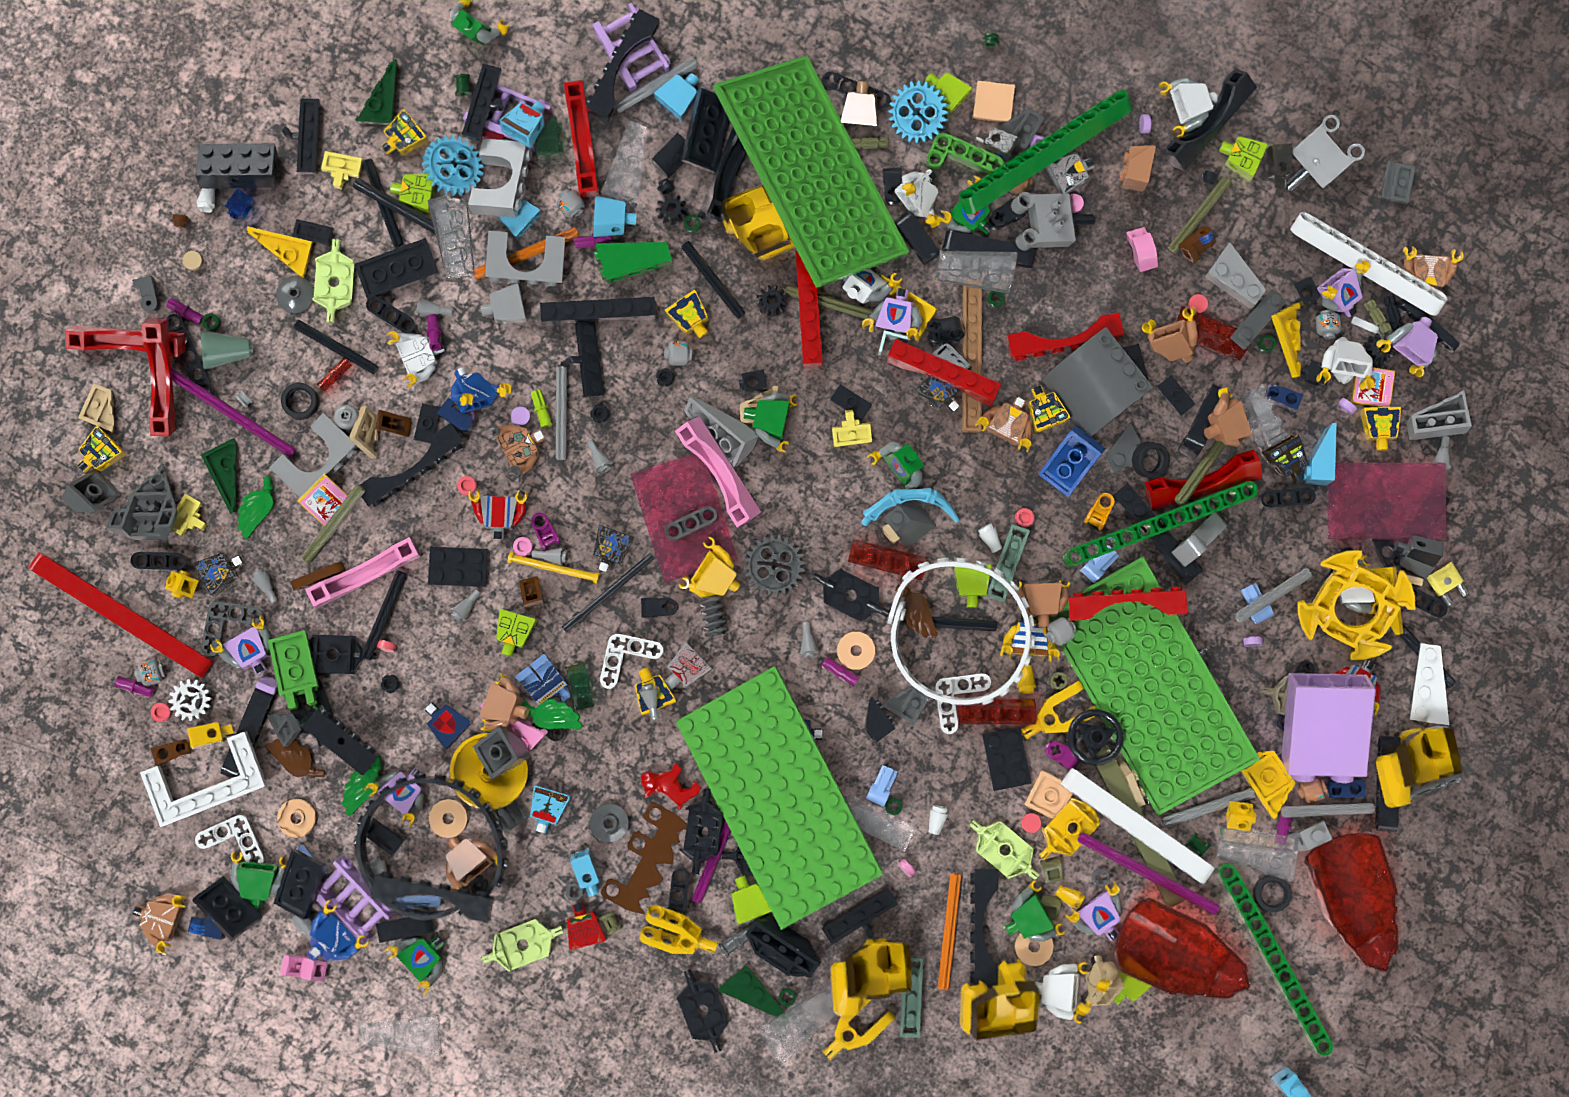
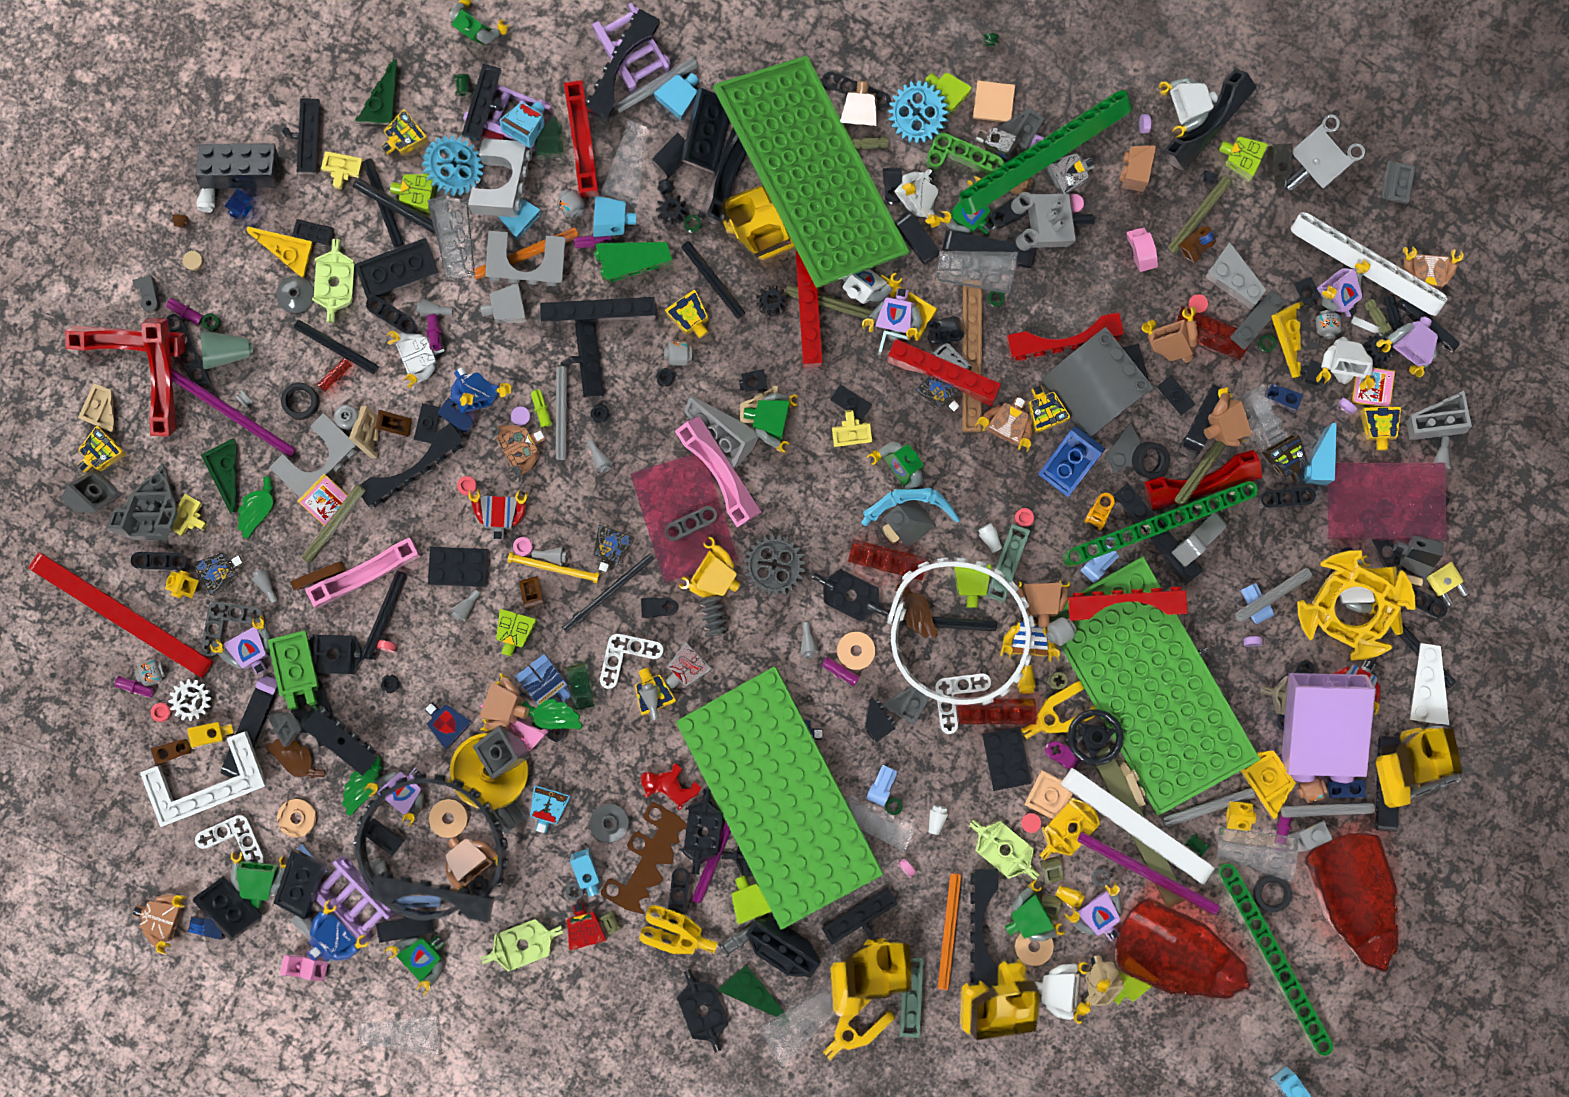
magenta piece [531,512,561,551] -> none
dark green bush [779,989,796,1007] -> none

